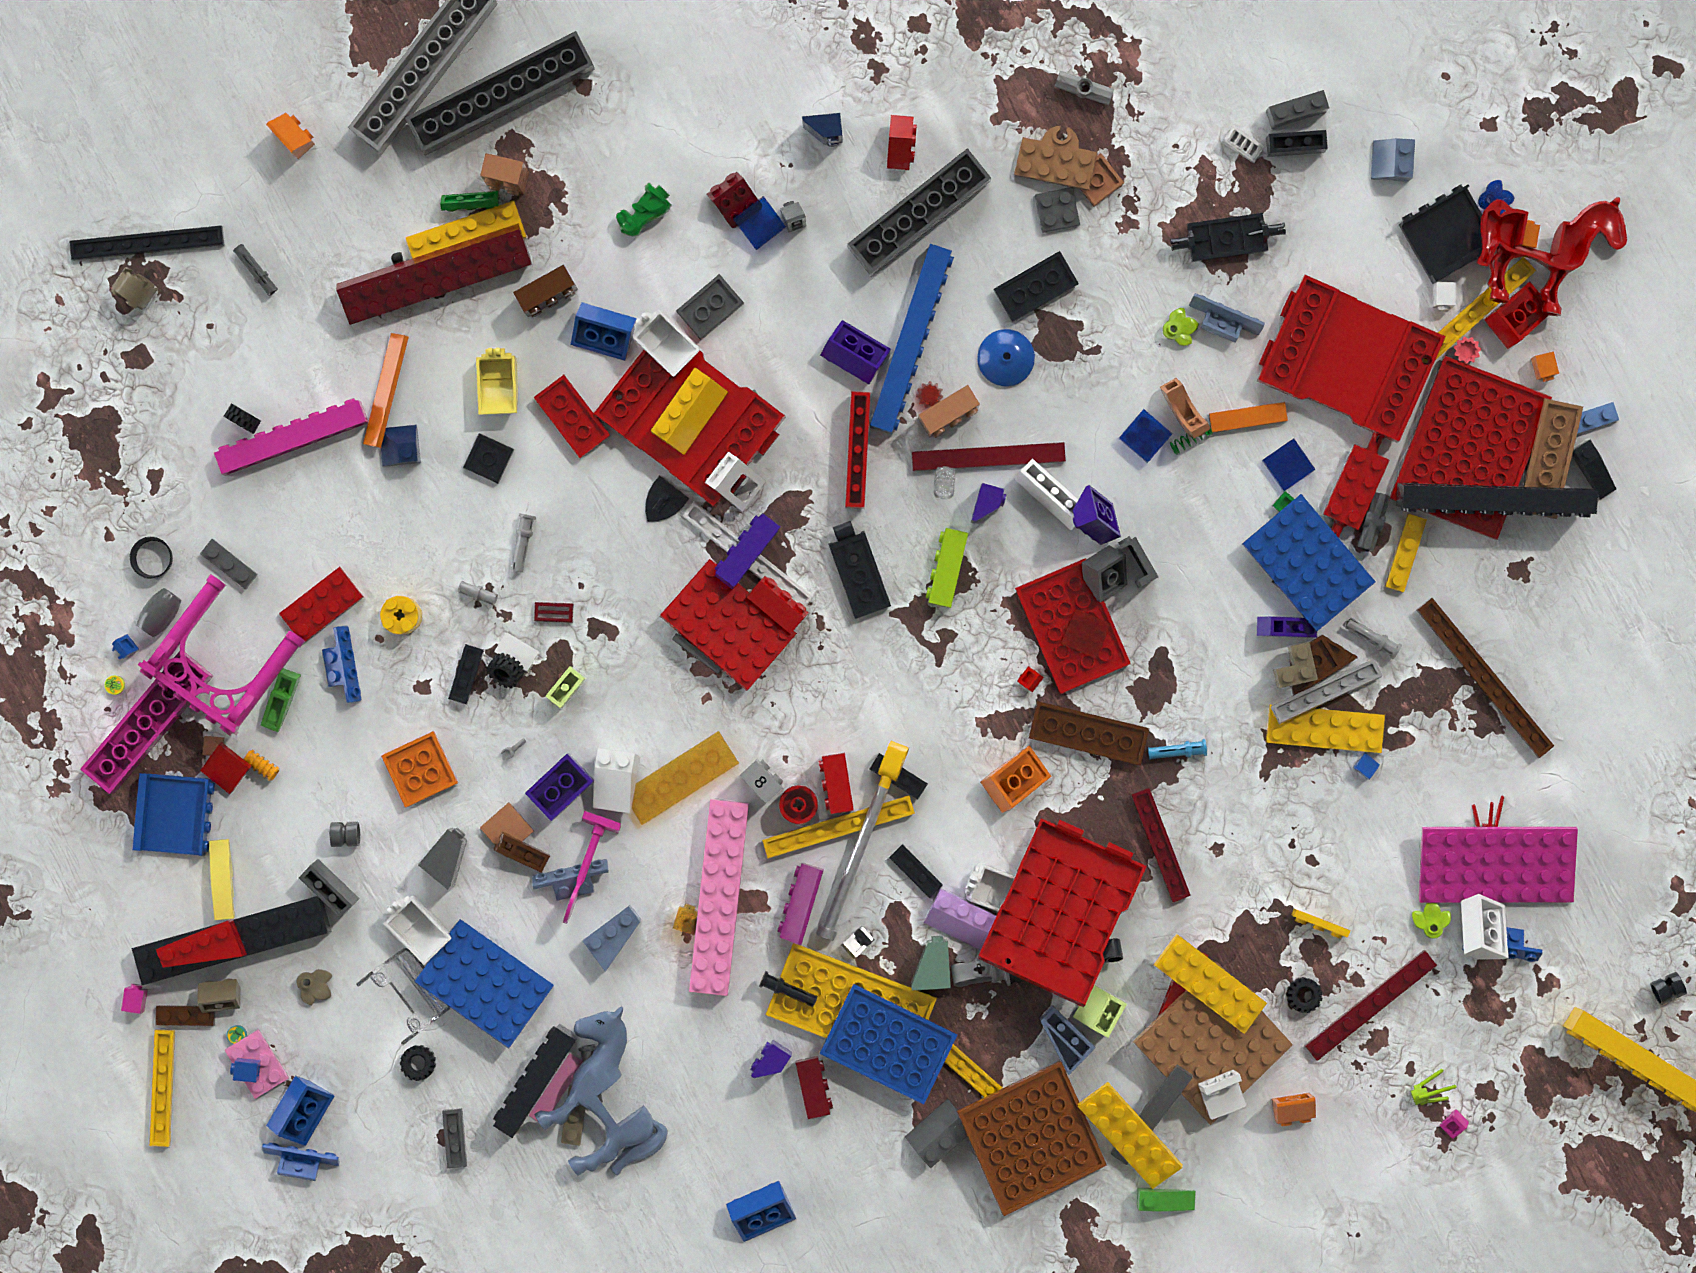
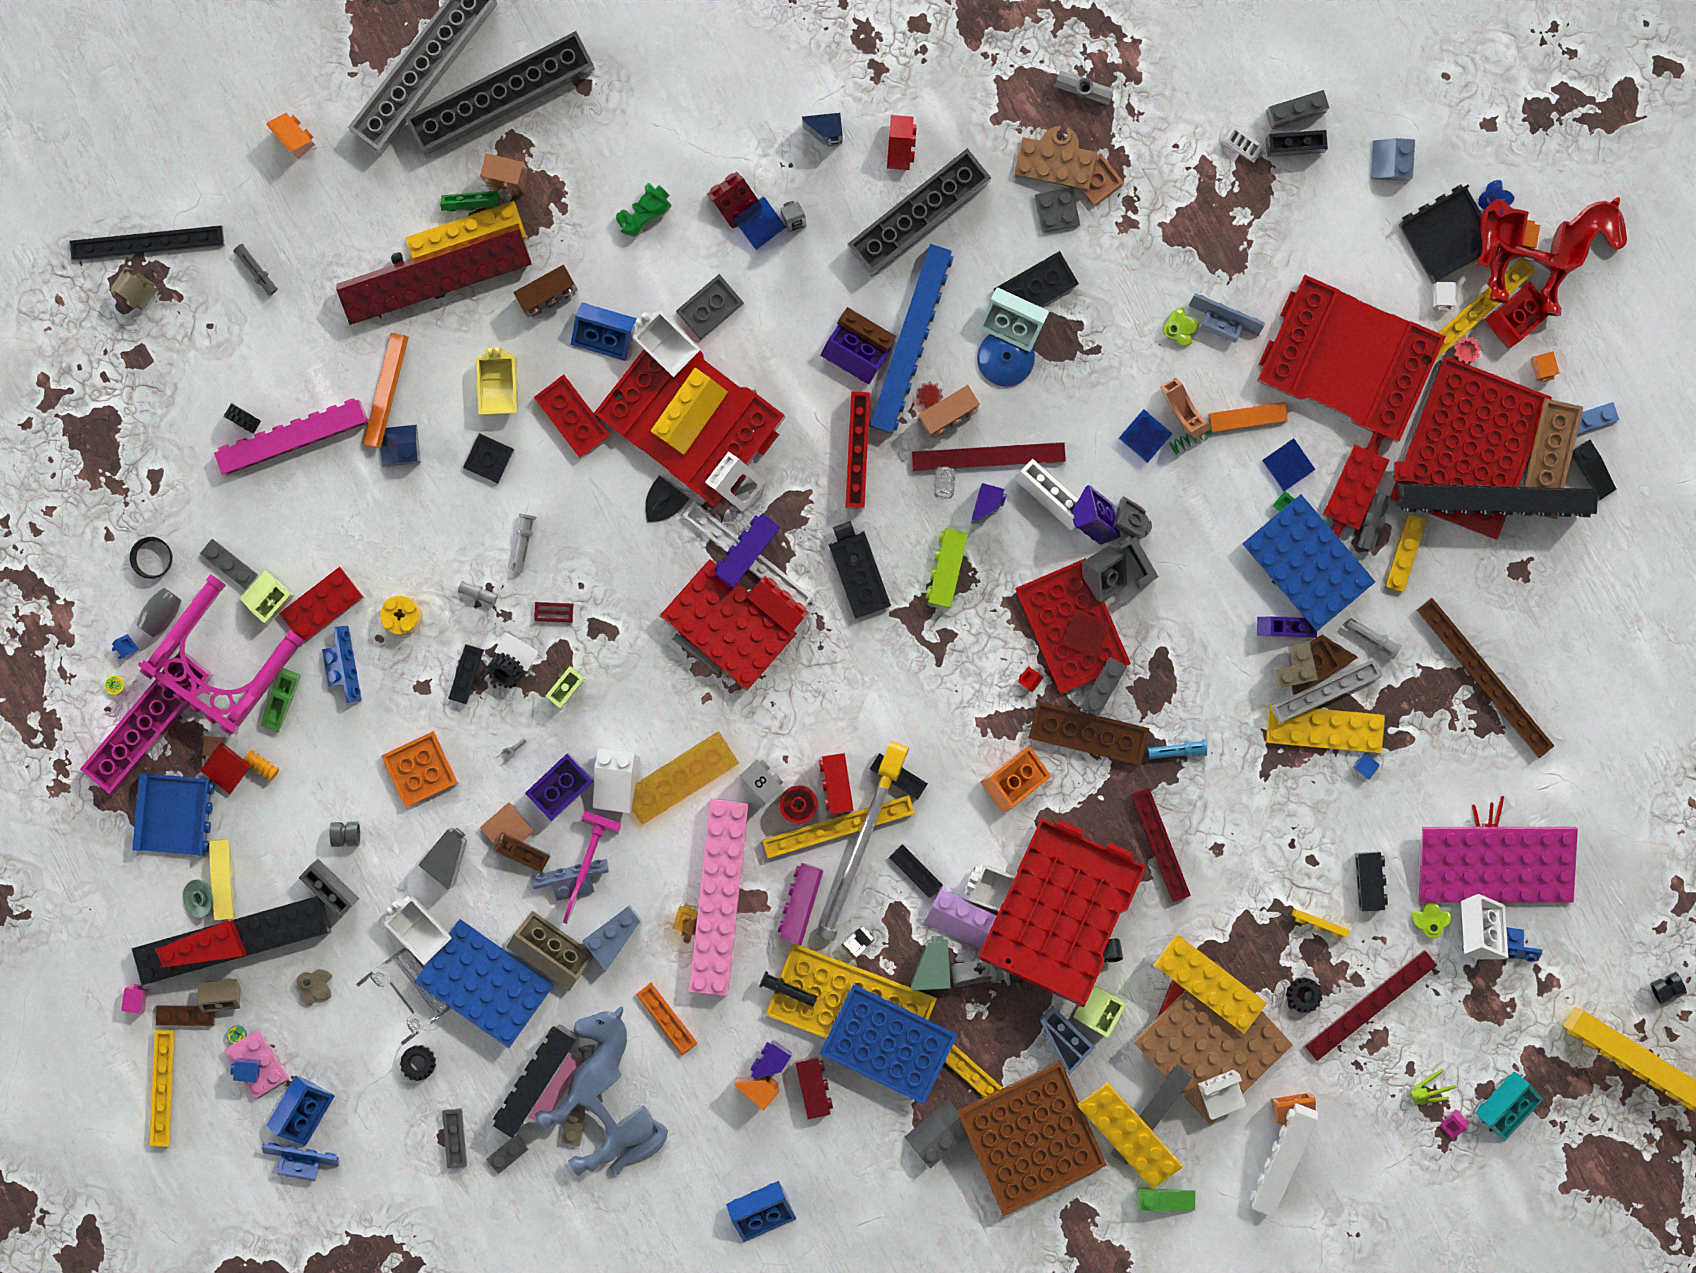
black plate [1170,213,1286,262] -> none
none -> sand green dish [183,879,213,918]
none -> yellowish green slope [240,570,294,624]
none -> dark grey plate [486,1134,529,1174]
none -> dark tan slope [507,911,594,991]
none -> orange tile [636,982,698,1055]
none -> orange slope [734,1076,780,1111]
none -> reddish brown plate [837,307,896,353]
none -> light aqua slope [978,287,1049,352]
none -> dark grey brick [1080,657,1127,717]
none -> dark grey tile [1113,496,1152,539]
none -> white brick [1250,1103,1318,1217]
none -> black brick [1355,851,1388,912]
none -> red plate [1393,462,1414,482]
none -> teal slope [1475,1071,1544,1142]

